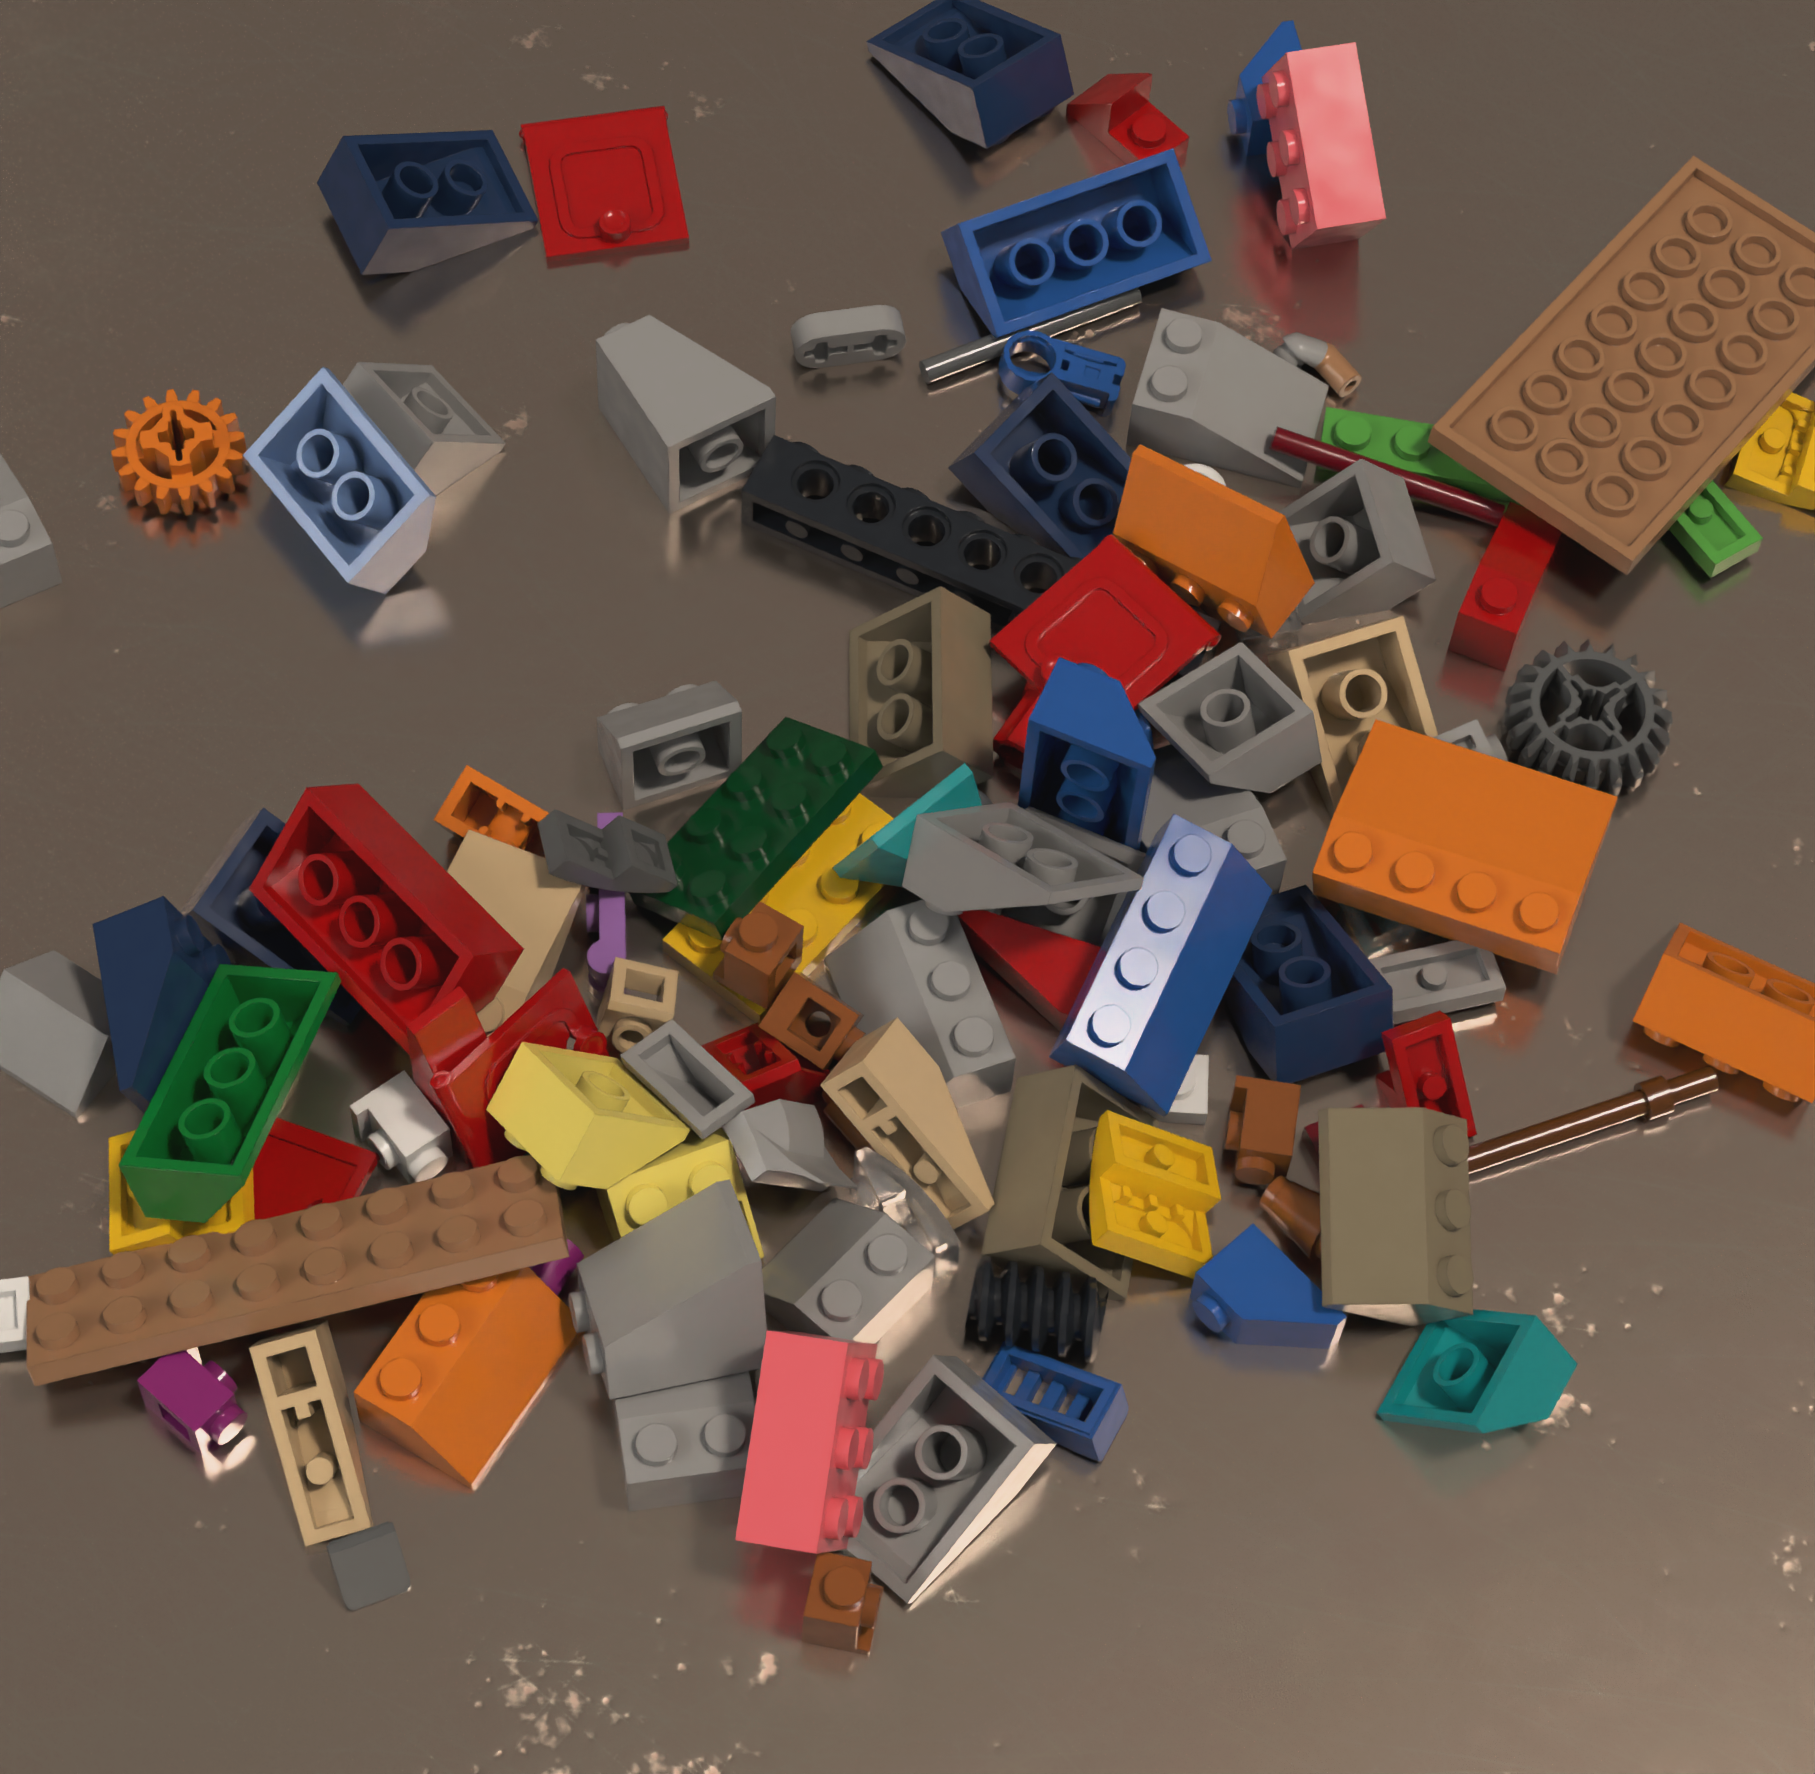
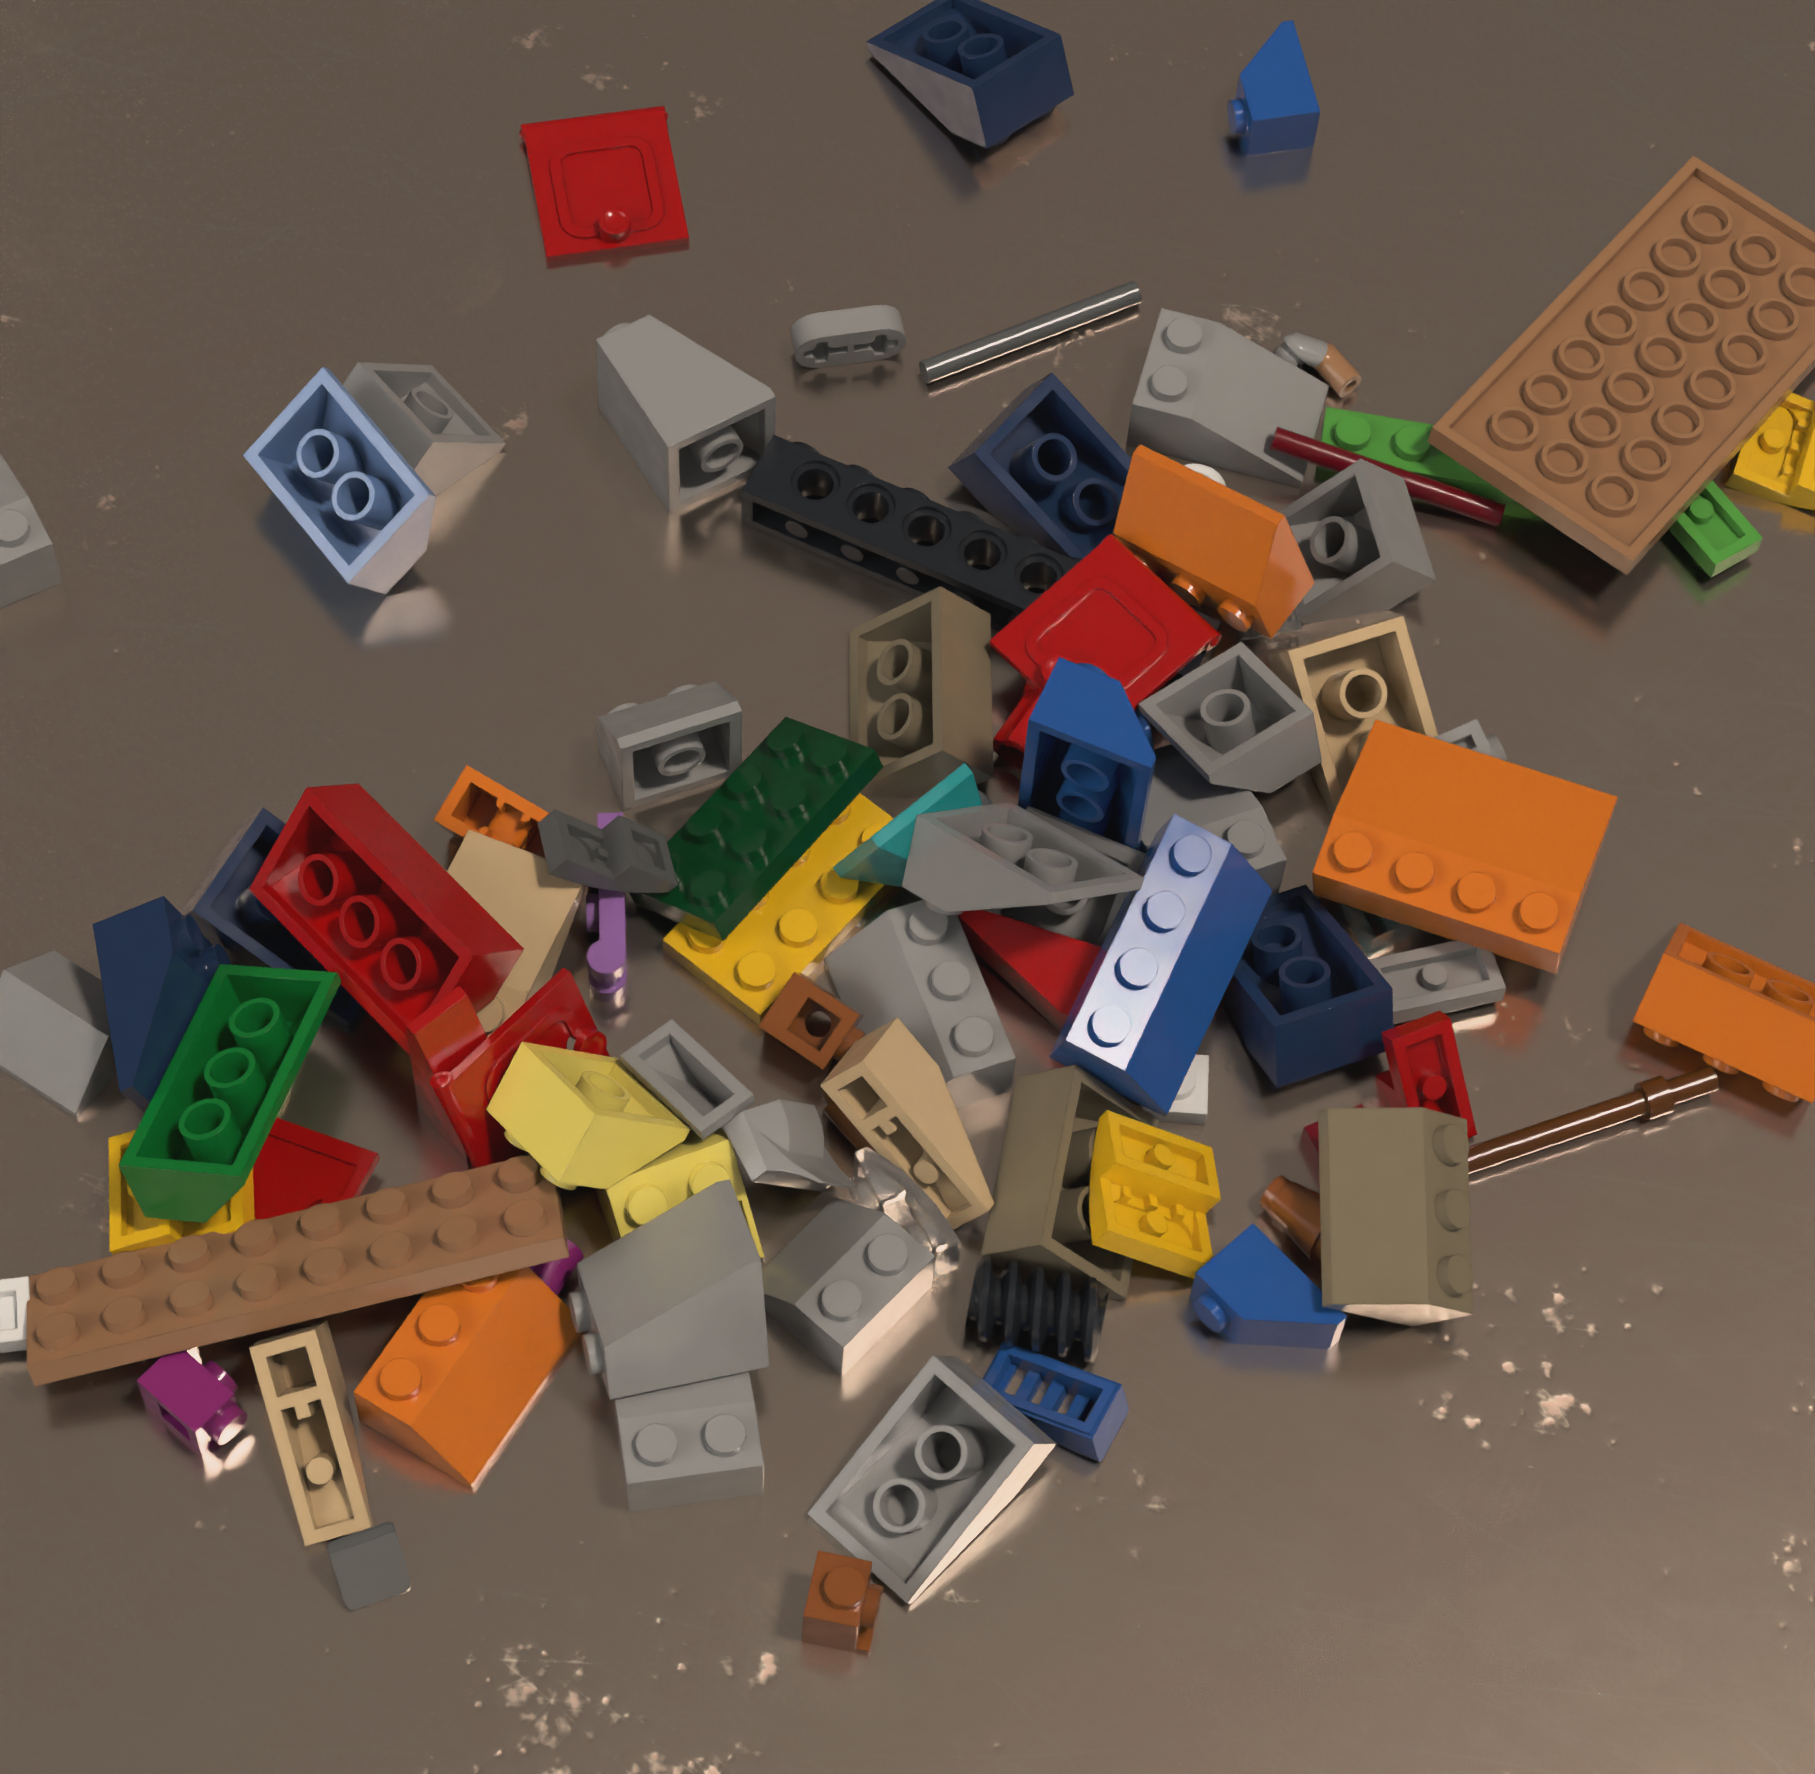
orange gear [111,389,247,515] -> none
dark blue slope [317,130,539,275] -> none
white brick [349,1070,453,1184] -> none
tan brick [596,957,679,1061] -> none
red slope [701,1022,832,1110] -> none
dark orange brick [713,901,804,1010] -> none
coral brick [735,1330,884,1554] -> none
blue slope [941,148,1212,338] -> none
blue piece [999,330,1126,417] -> none
red slope [1066,73,1189,164] -> none
dark orange brick [1224,1075,1301,1185] -> none
coral brick [1257,42,1386,250] -> none
teal slope [1377,1309,1578,1434] -> none
red slope [1448,502,1563,672] -> none
dark grey gear [1502,638,1673,796] -> none

